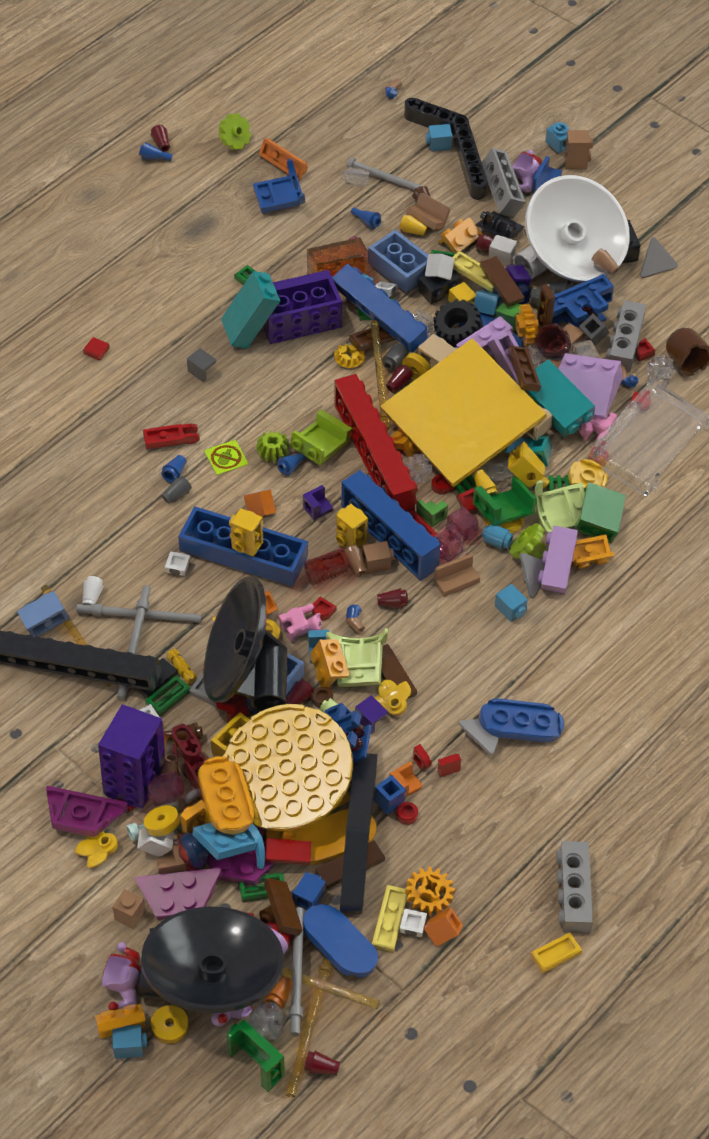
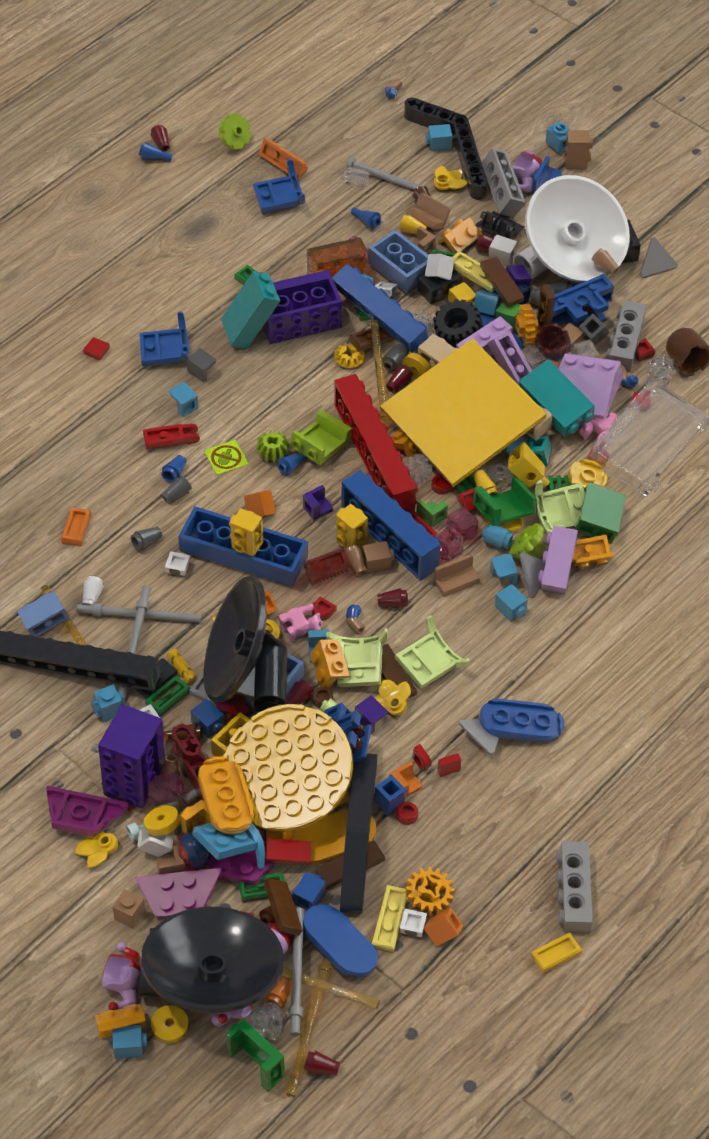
reddish brown tile [507,346,541,392] -> none
none -> orange tile [61,507,91,546]
none -> dark azure brick [91,685,125,722]
none -> dark grey cone [130,526,162,550]
none -> blue piece [139,311,189,366]
none -> dark azure panel [169,382,198,417]
none -> blue brick [190,699,224,738]
none -> yellowish green piece [395,615,469,689]
none -> medium nougat panel [412,226,436,254]
none -> yellow plate [433,166,467,190]
none -> dark azure panel [490,553,518,585]

